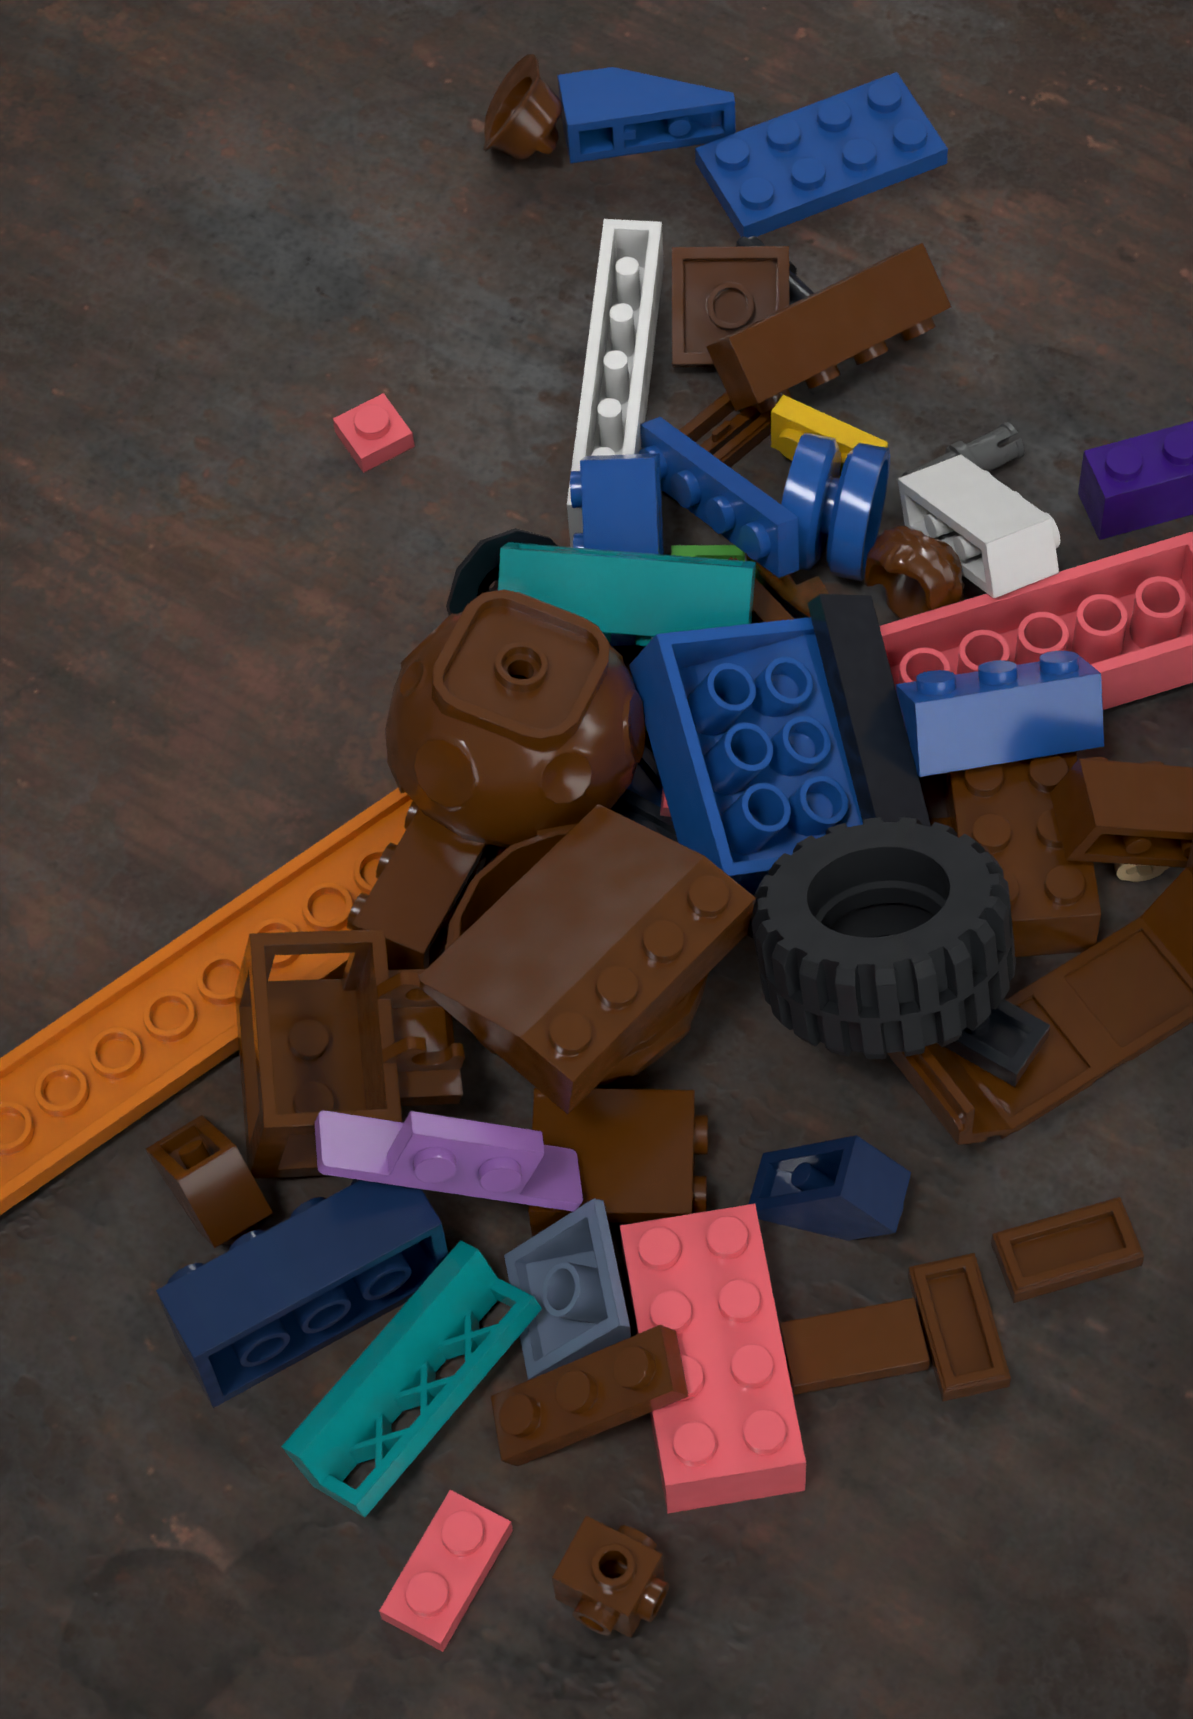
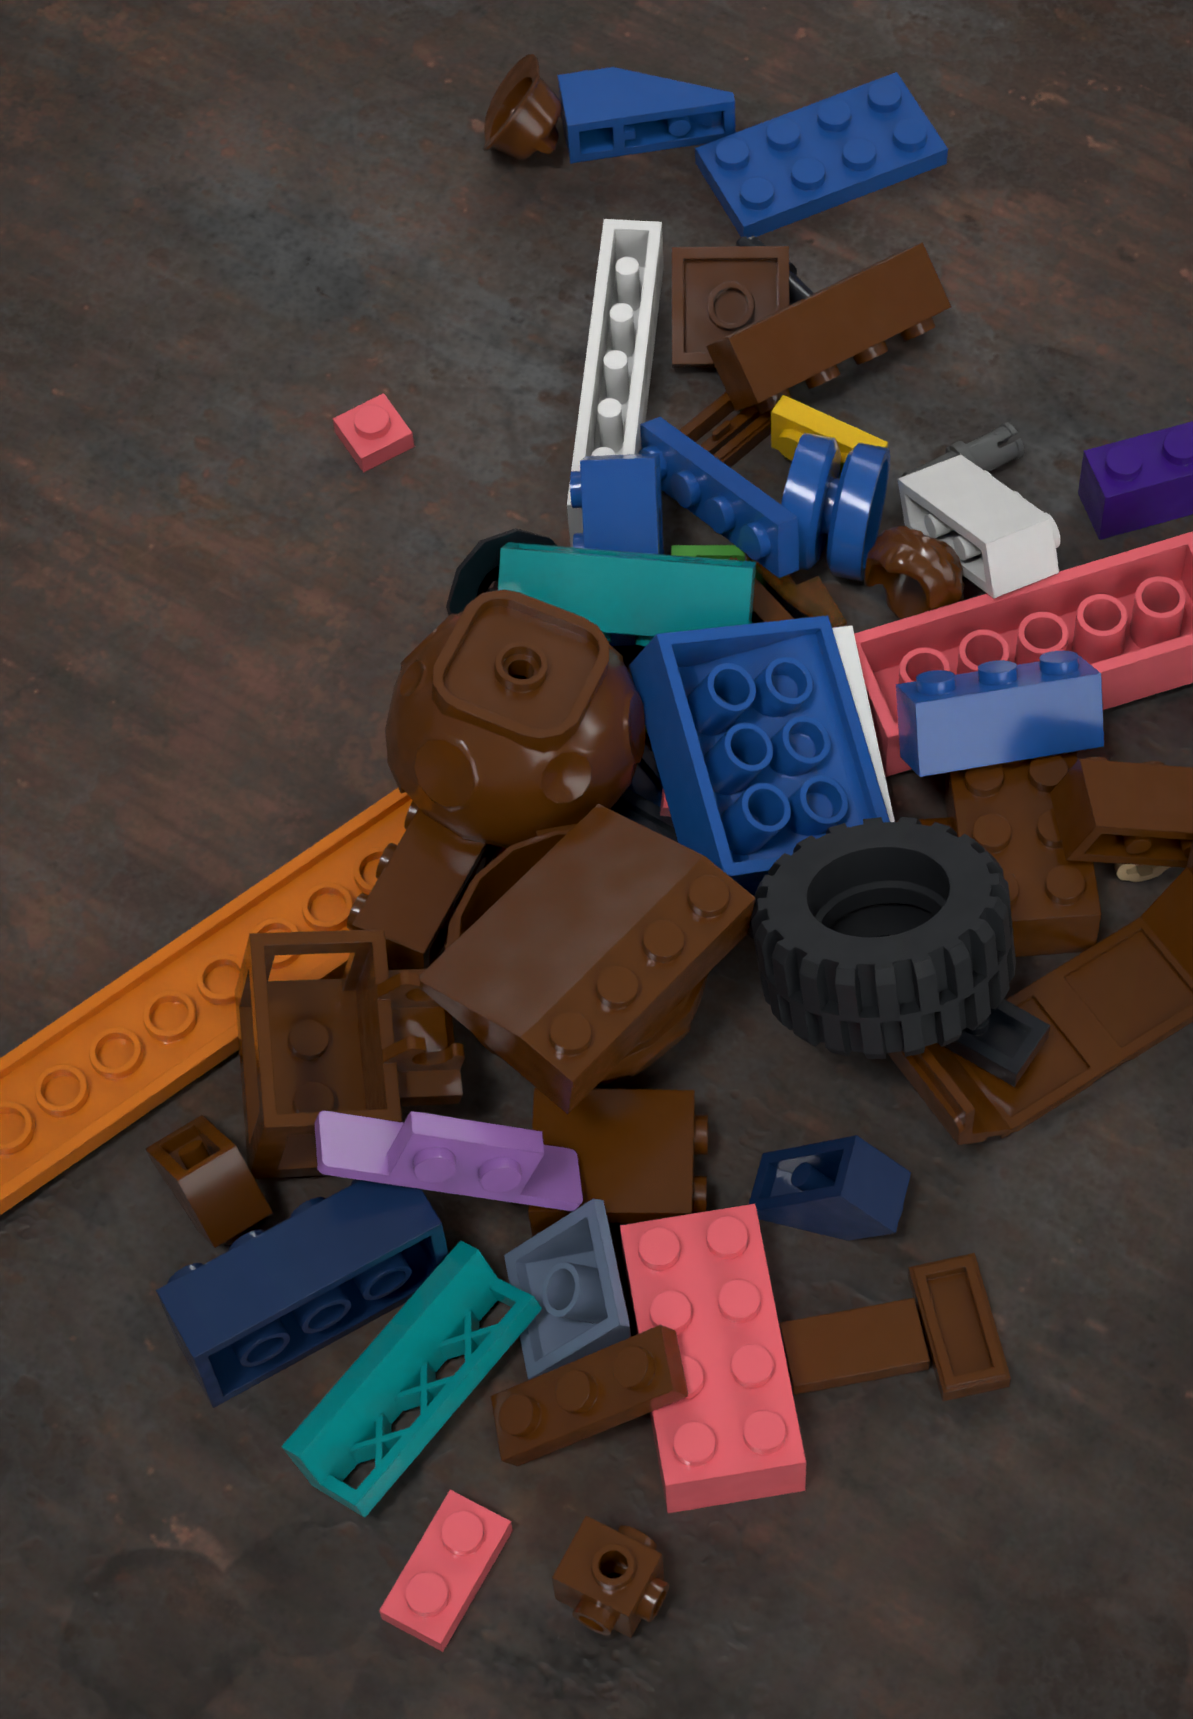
black tile [807,594,931,827] -> none
reddish brown tile [991,1197,1144,1303] -> none

